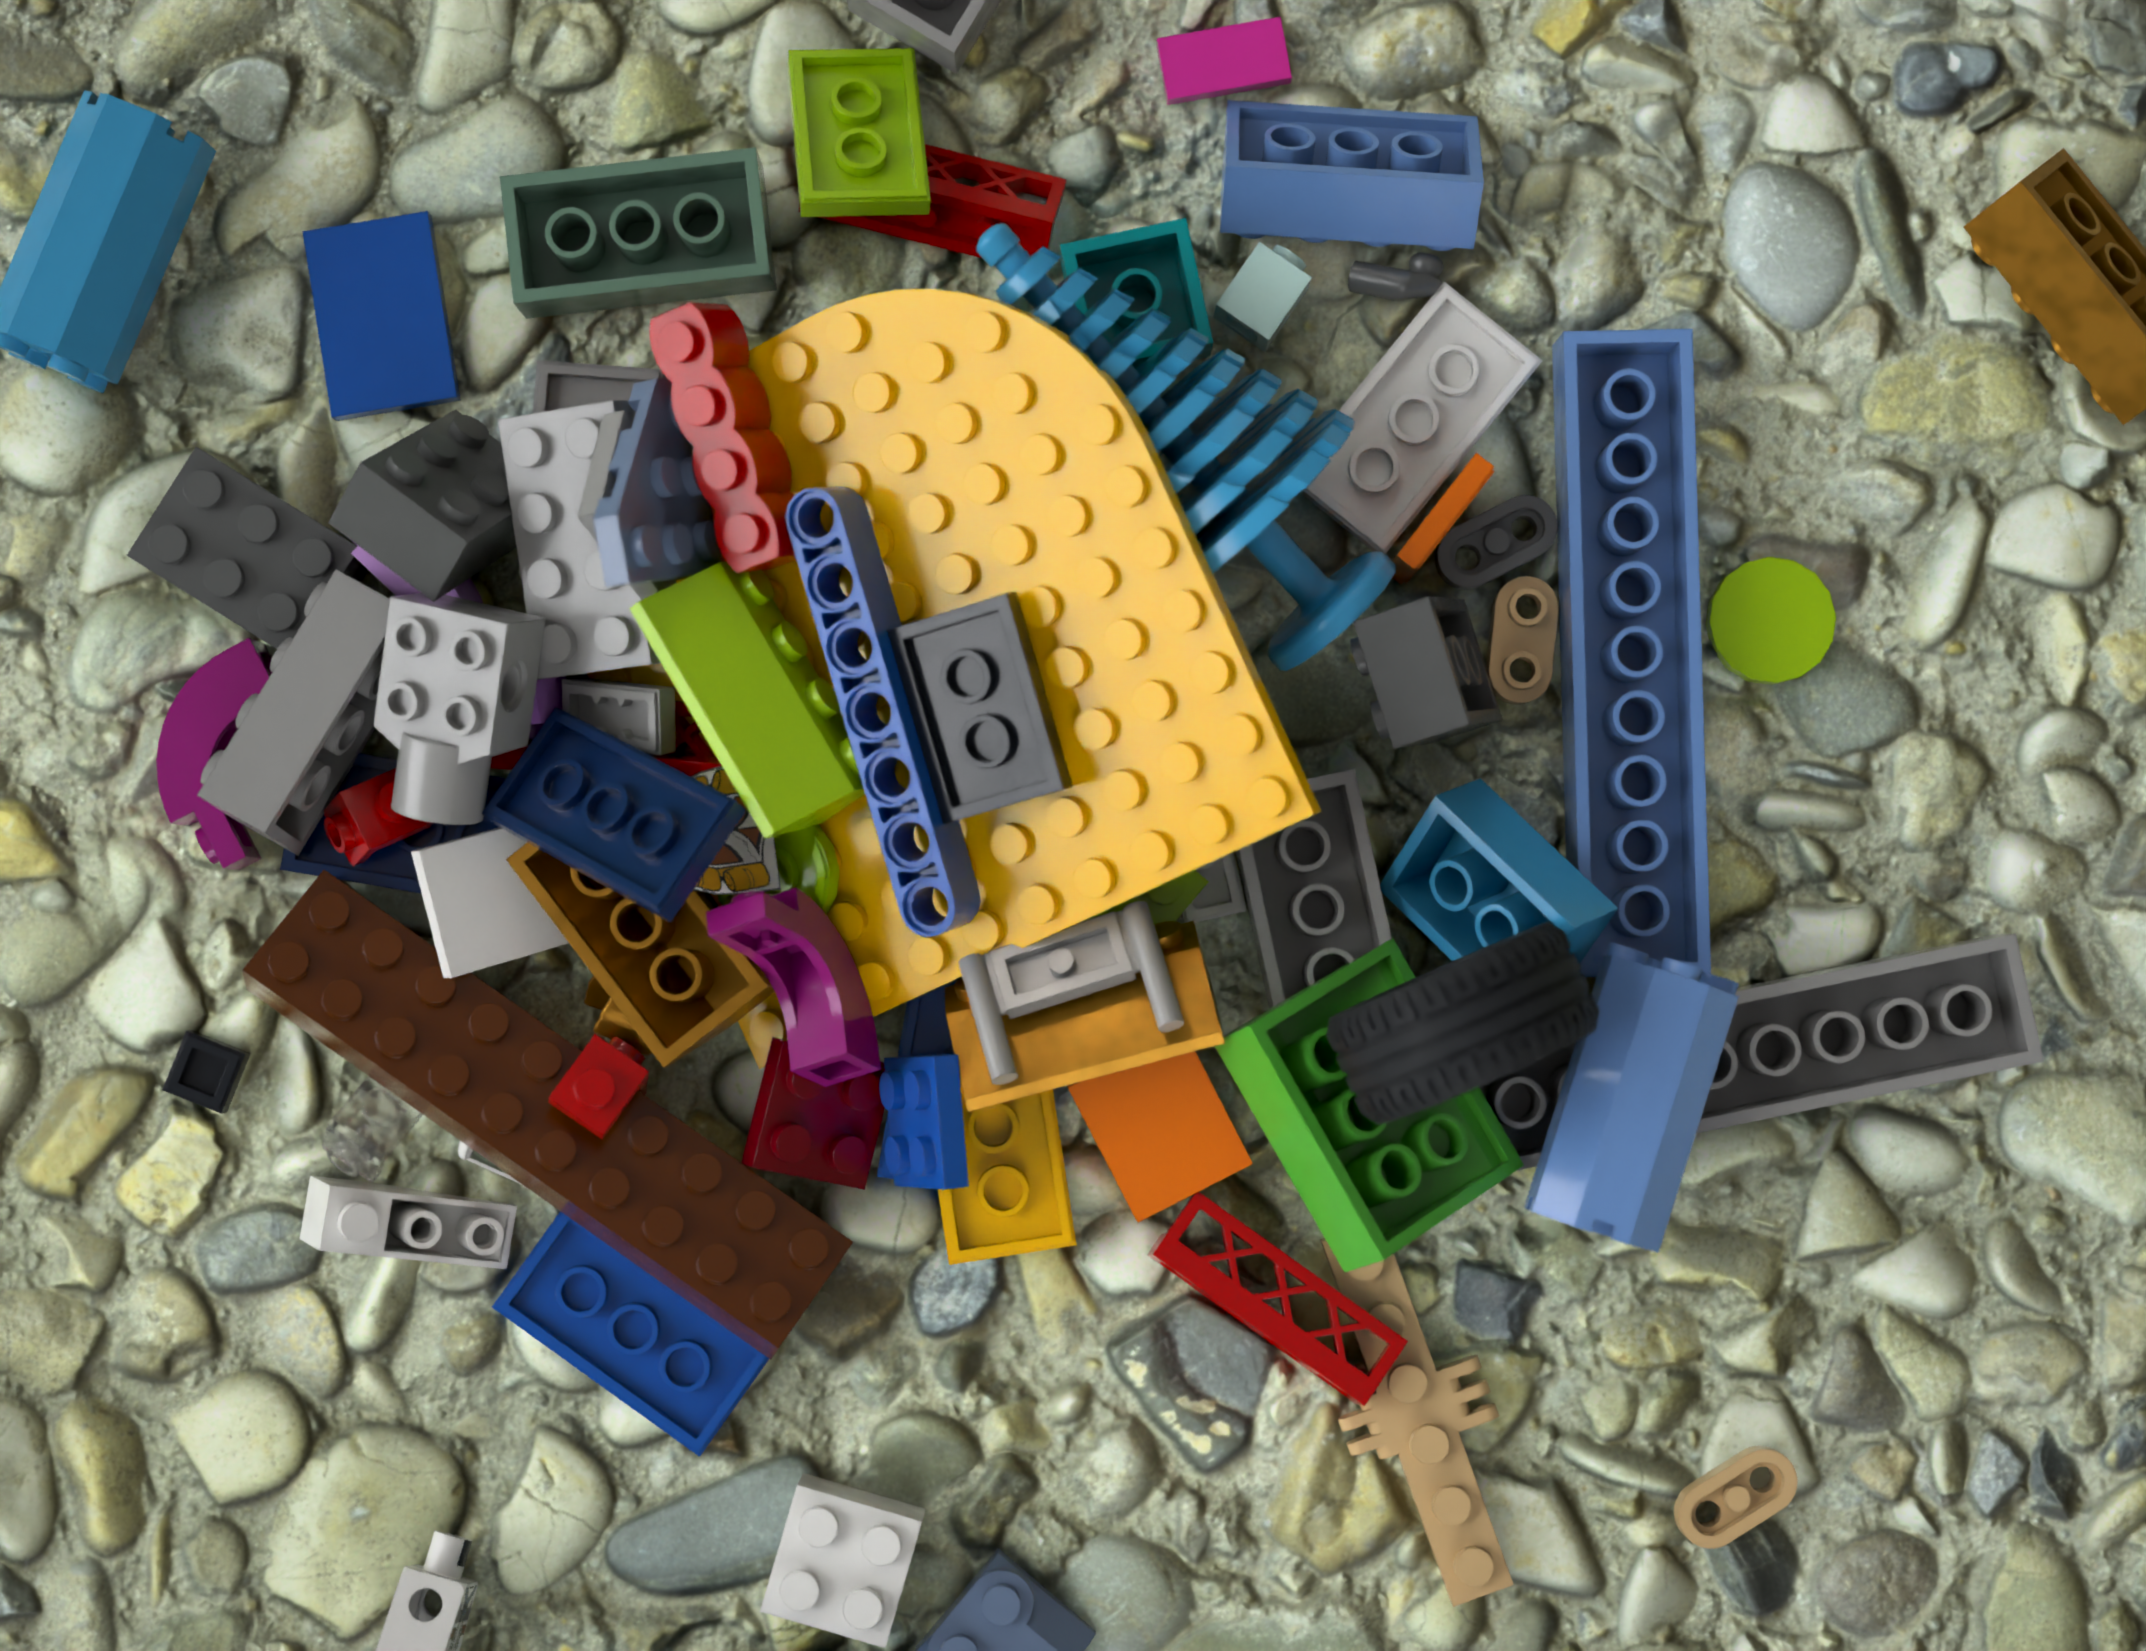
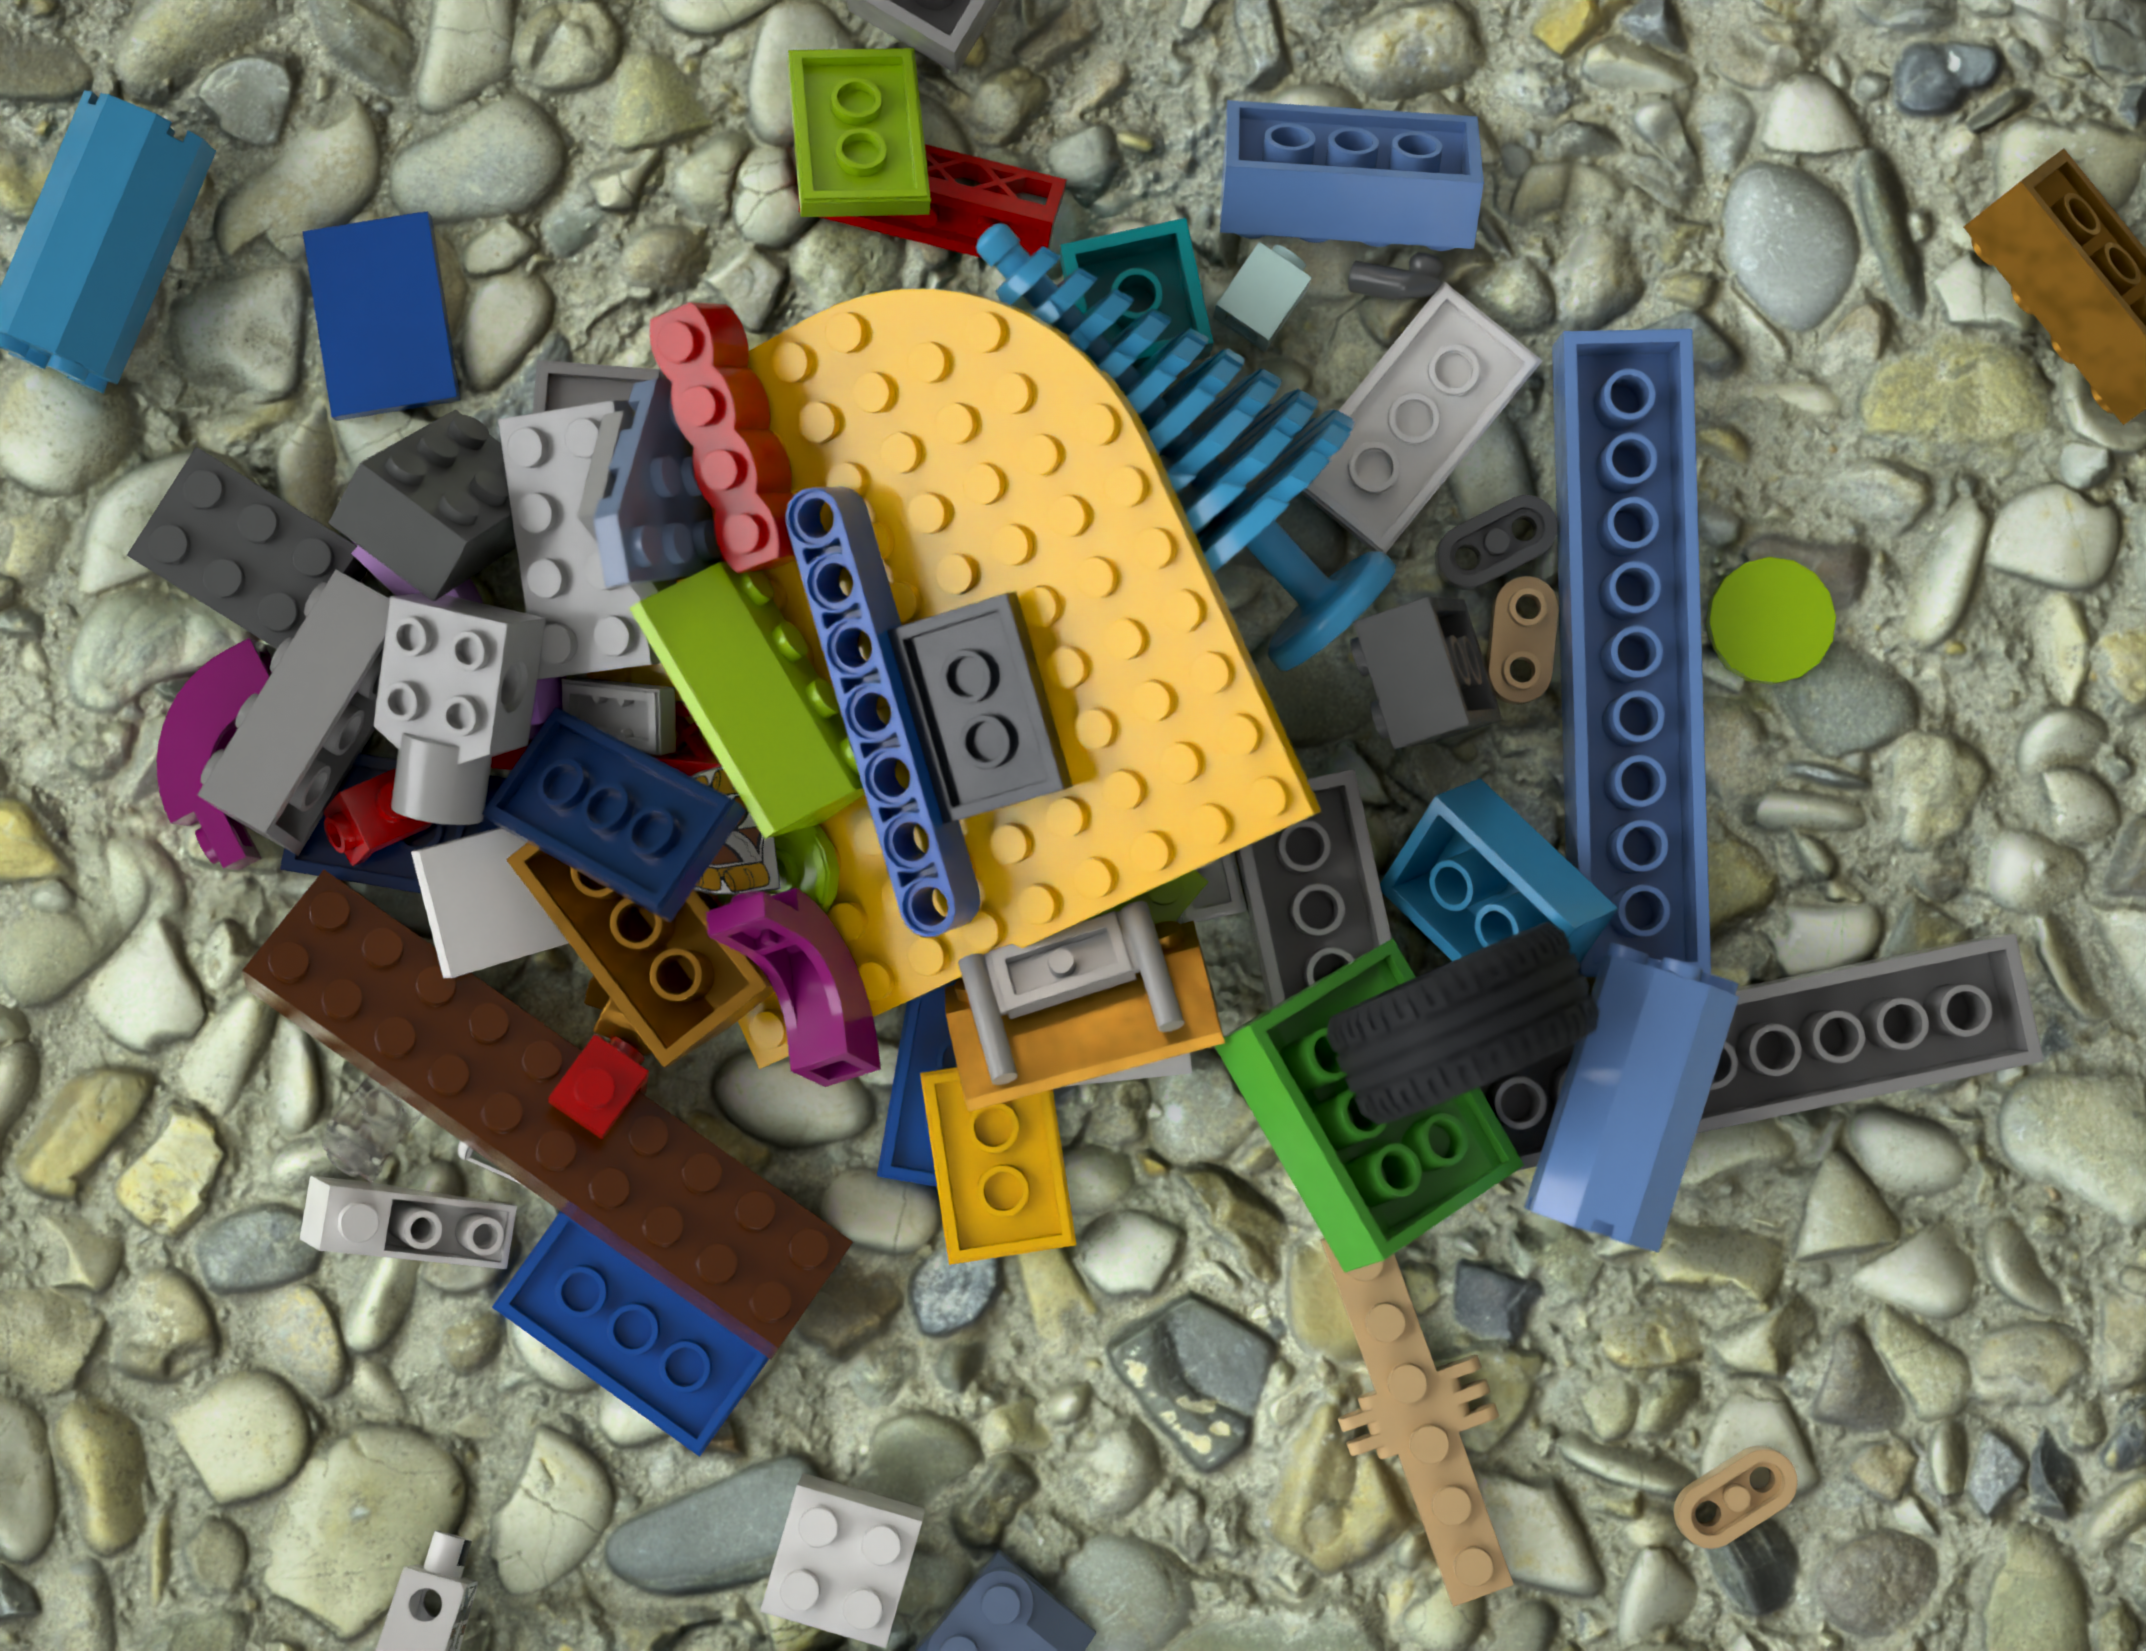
black tile [162,1030,251,1114] -> none
sand green brick [500,147,777,319] -> none
dark red plate [741,1037,885,1190] -> none
blue plate [879,1054,969,1190] -> none
orange brick [1067,1051,1253,1223] -> none
red fence [1147,1192,1408,1406] -> none
dark pink tile [1156,16,1292,105] -> none
orange tile [1392,453,1495,584] -> none

